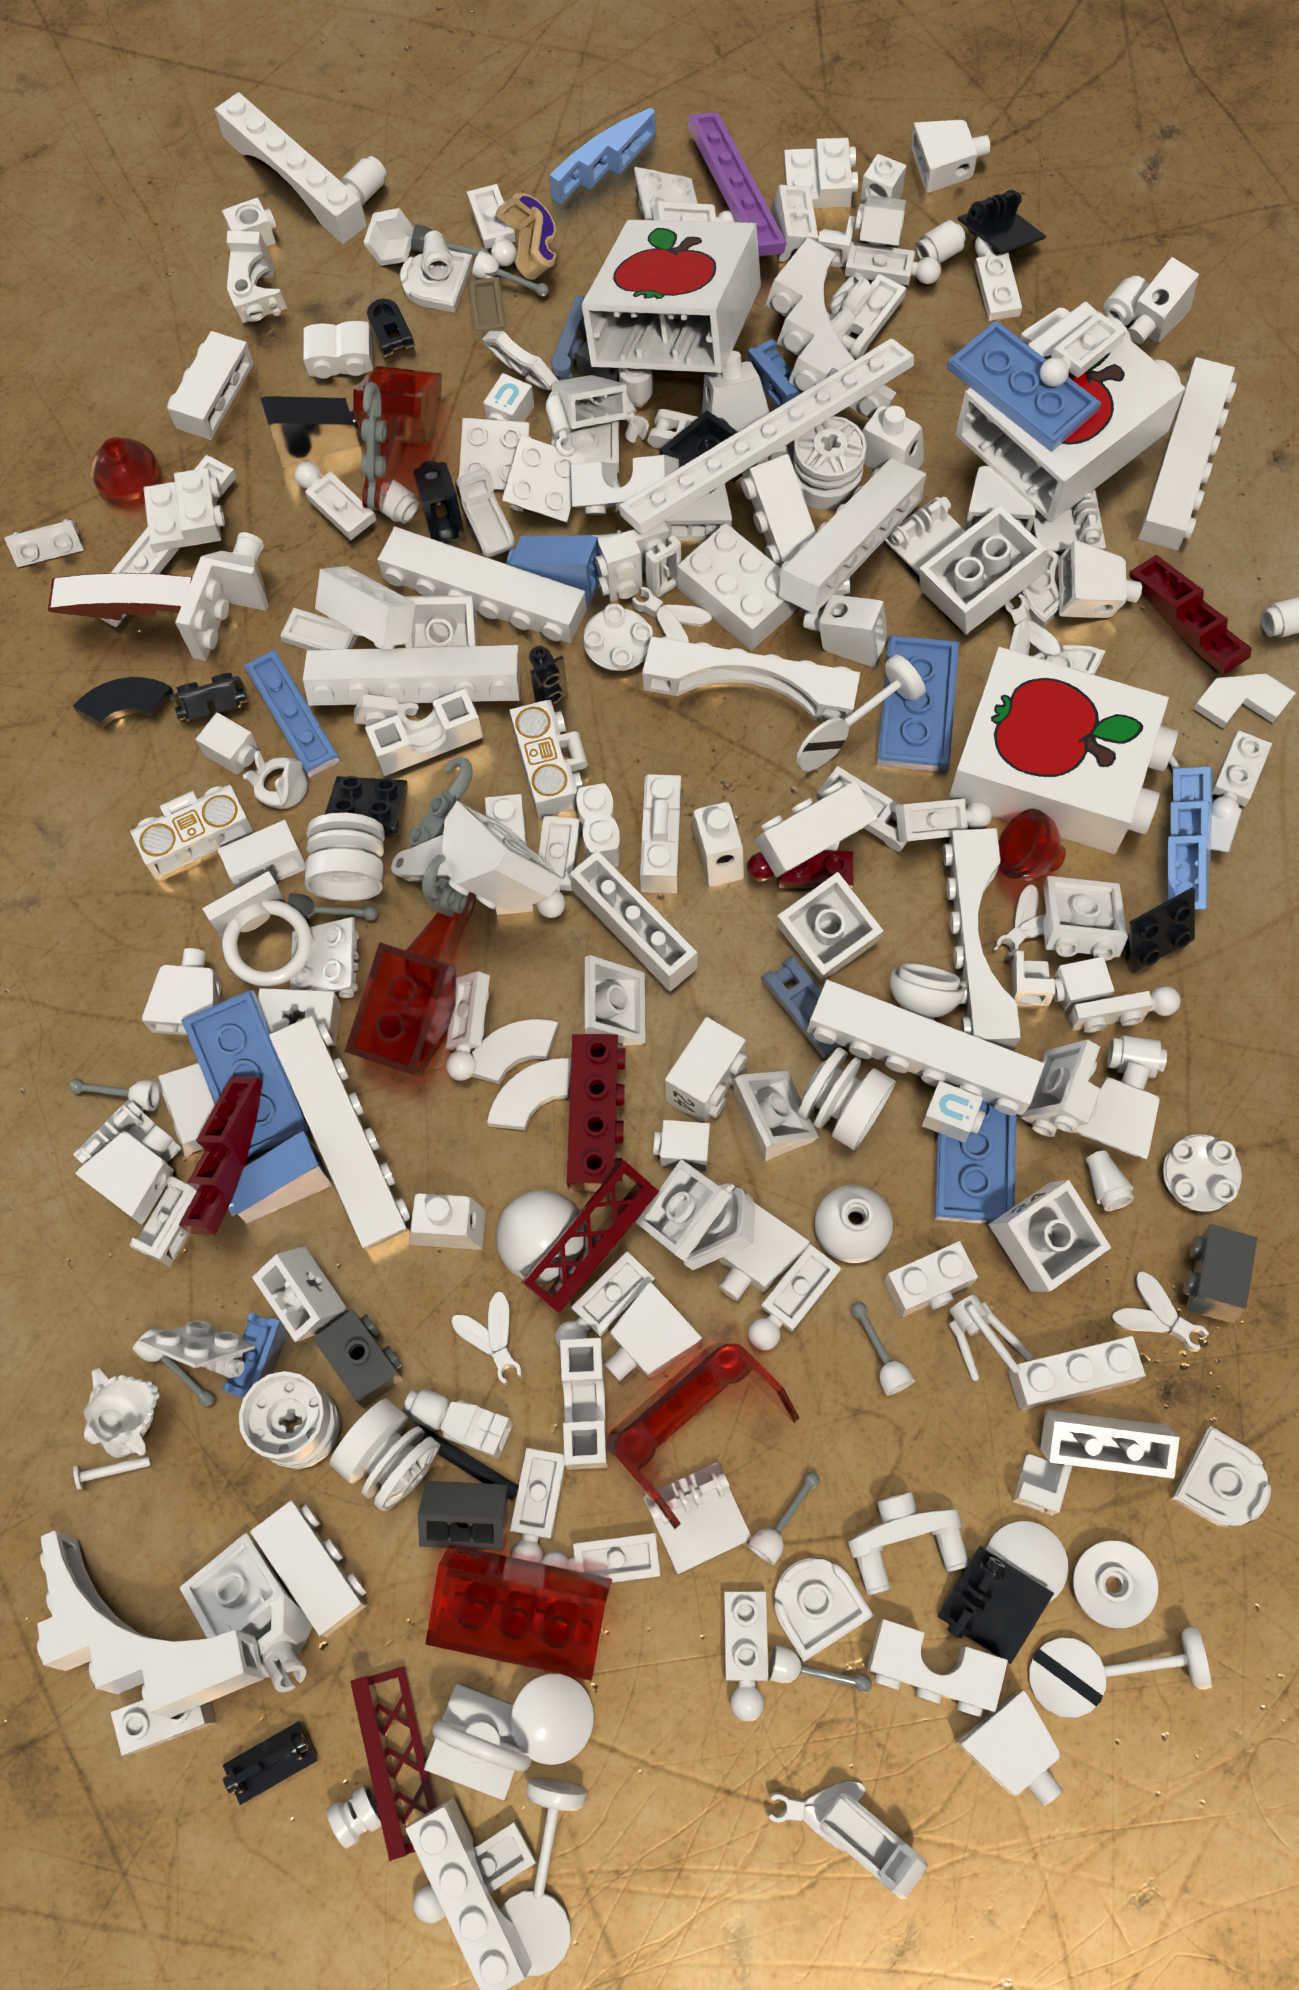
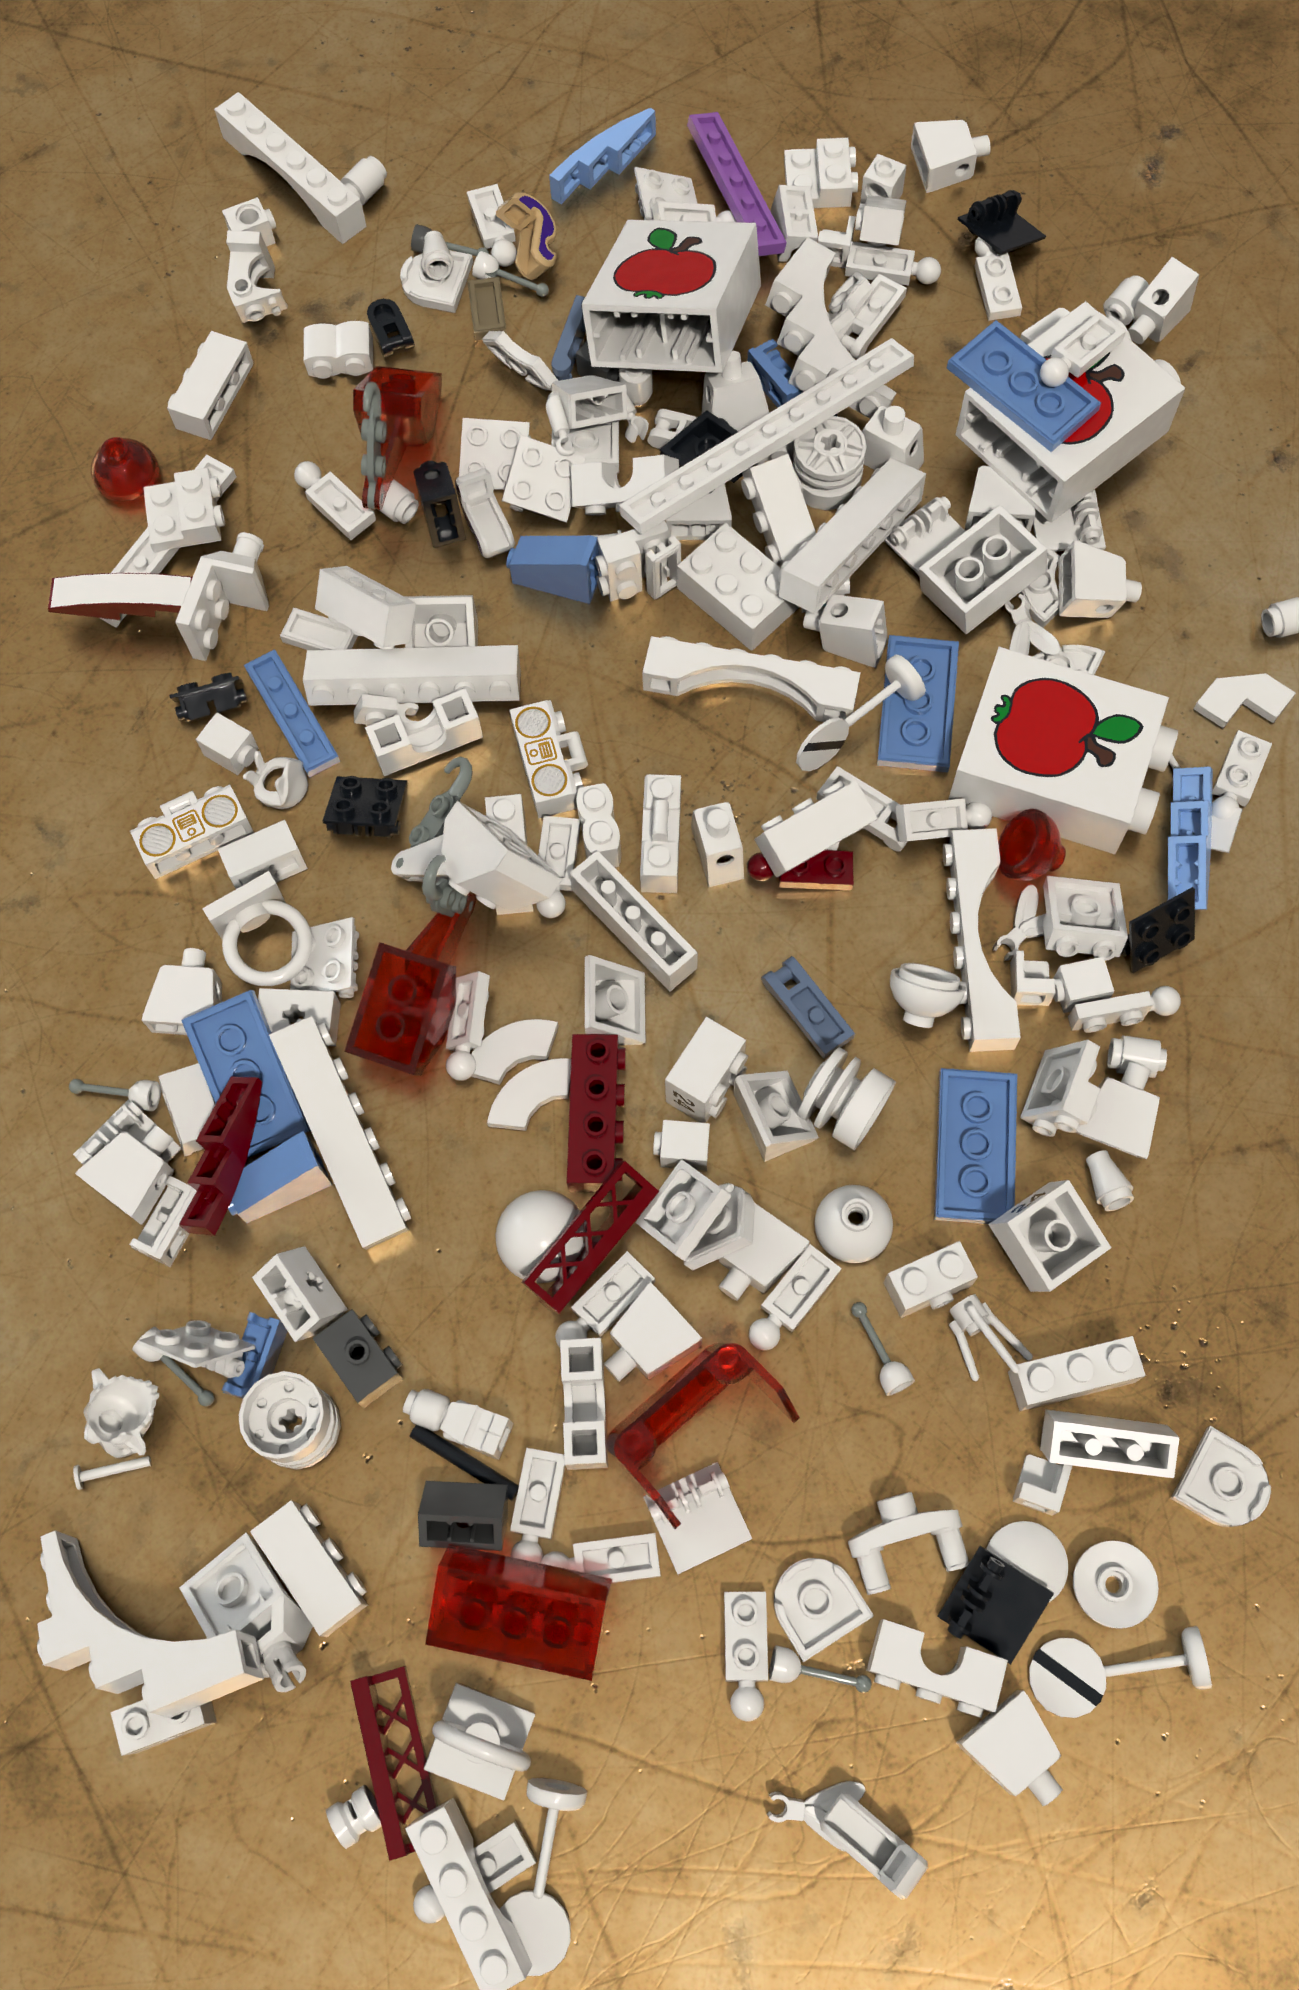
white hinge [4,519,84,567] -> none
black tile [73,677,174,728] -> none
black hinge [222,1721,318,1805] -> none
black slope [261,396,361,466] -> none
hinge [288,893,378,921] -> none
white wheel [304,813,385,901] -> none
white wheel [329,1398,440,1512] -> none
white panel [364,208,414,266] -> none
white brick [377,526,587,643] -> none
white torso [409,1193,487,1250] -> none
white piece [451,1292,523,1387] -> none
white brick [483,373,534,422] -> none
white dish [511,1673,594,1765] -> none
black hinge [529,646,568,704] -> none
white dish [583,604,653,671] -> none
white piece [632,587,712,643] -> none
hinge [747,1472,820,1565] -> none
white brick [777,872,883,983] -> none
white brick [807,980,1045,1116] -> none
white brick [915,220,966,263] -> none
white brick [922,1081,986,1143] -> none
white piece [1112,1272,1209,1352] -> none
dark red slope [1129,555,1252,675] -> none
white brick [1138,357,1237,551] -> none
white dish [1163,1134,1242,1212] -> none
dark grey brick [1183,1224,1257,1324] -> none

